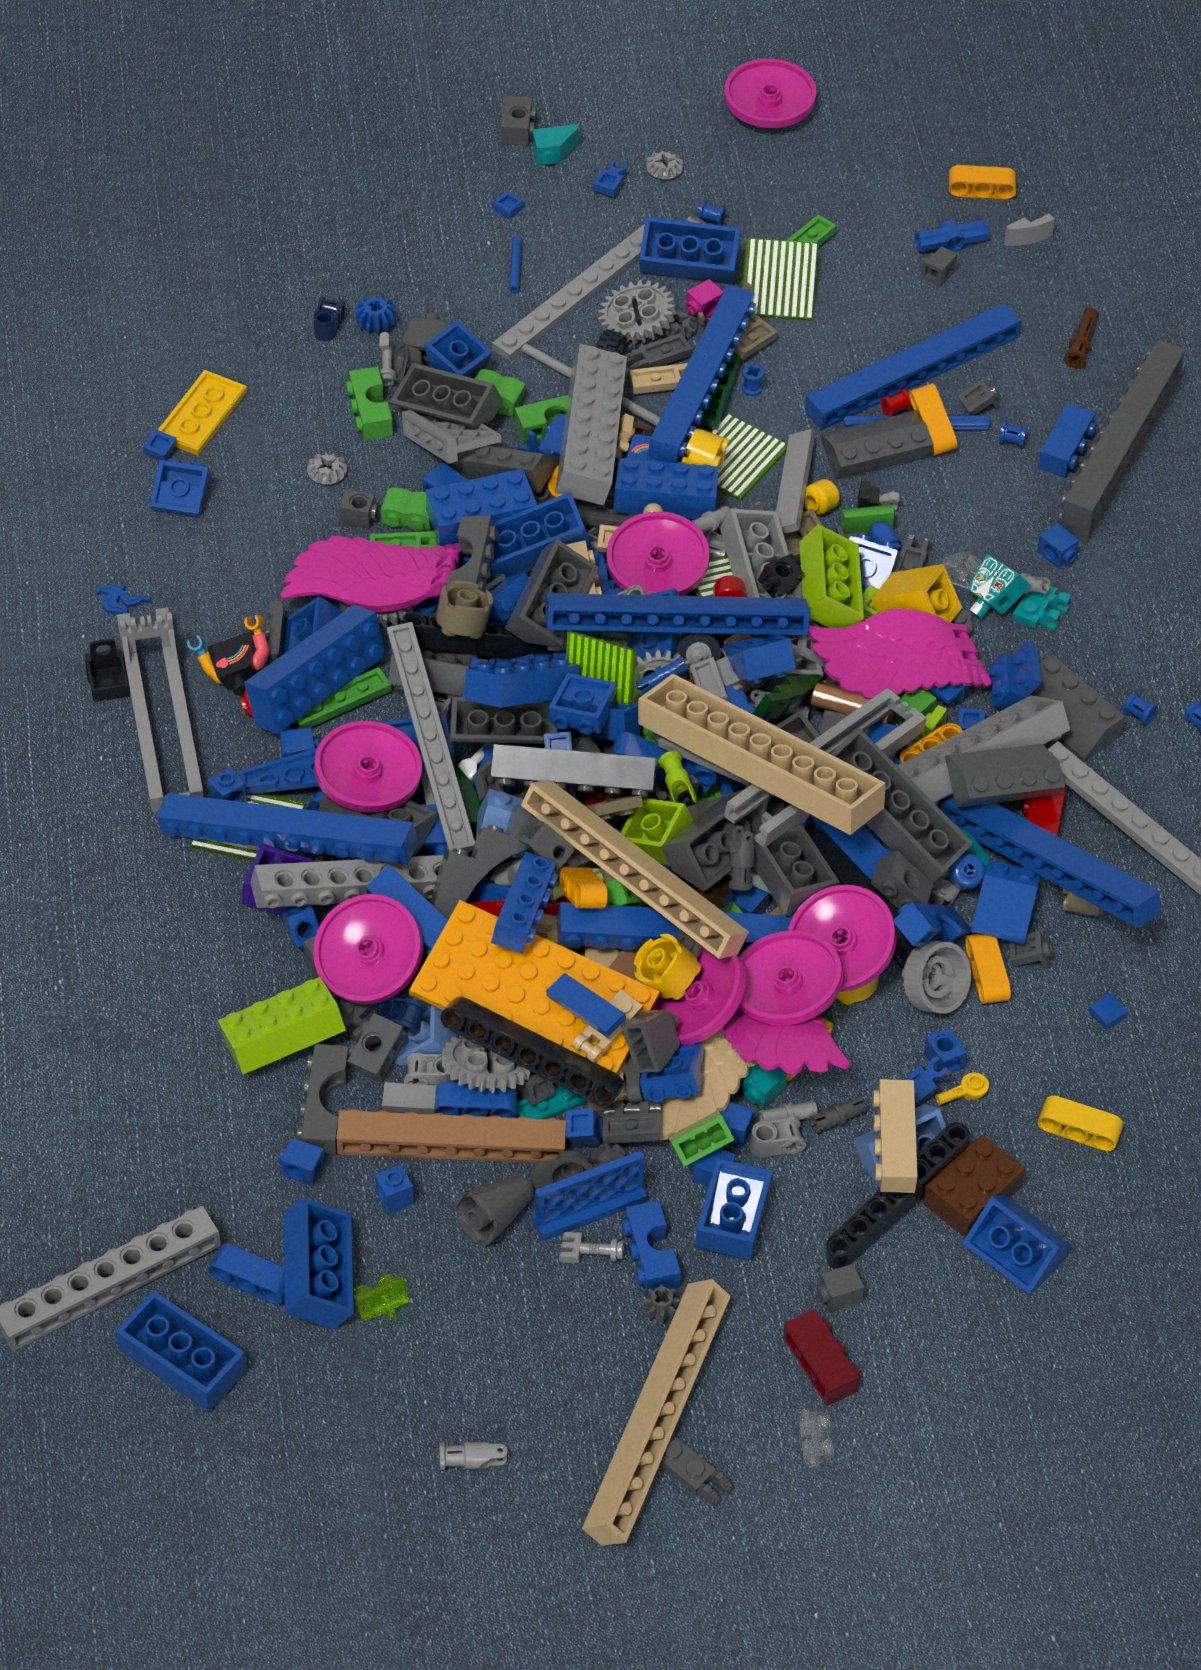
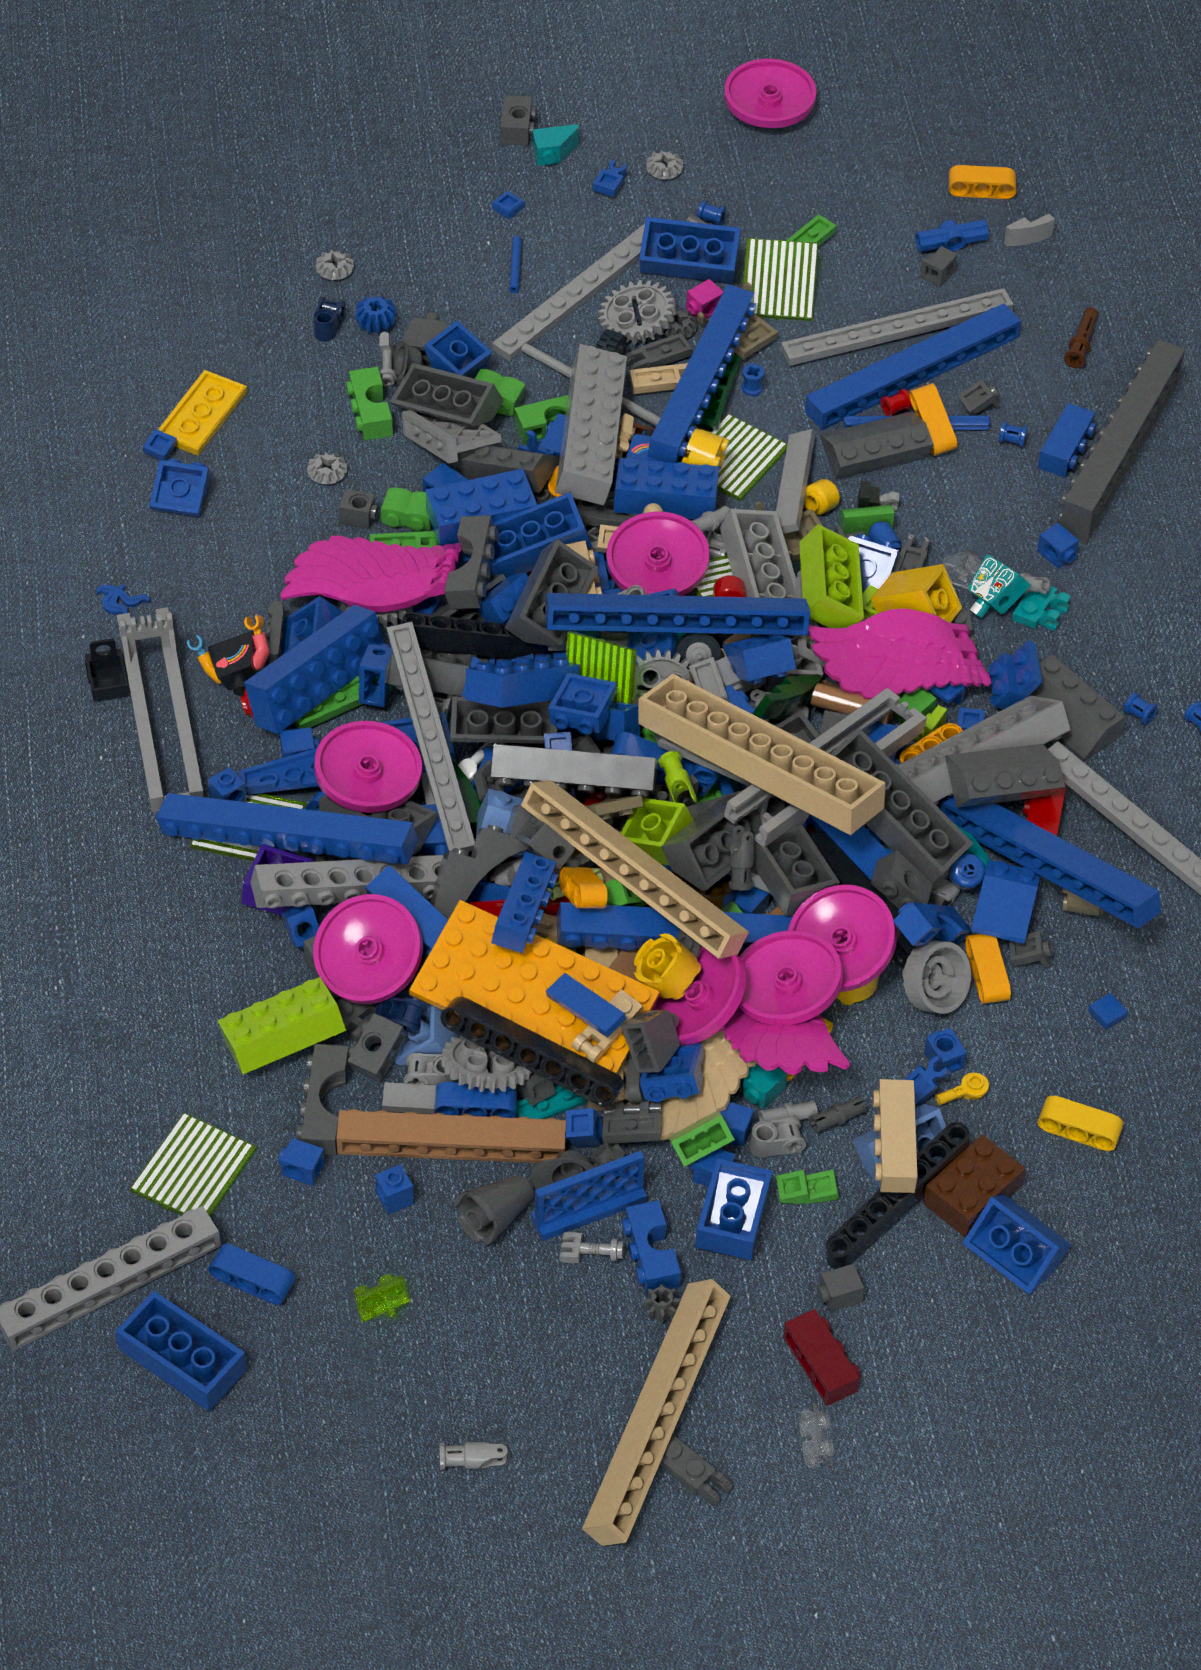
blue brick [284,1197,354,1329] -> none
dark tan brick [436,581,493,639] -> none
blue pin [636,656,690,695] -> none
black brick [757,555,804,598] -> none
none -> piece [130,1112,257,1217]
none -> light grey gear [316,250,354,280]
none -> blue torso [359,644,392,707]
none -> bright green slope [776,1169,840,1204]
none -> light grey plate [781,288,1014,366]

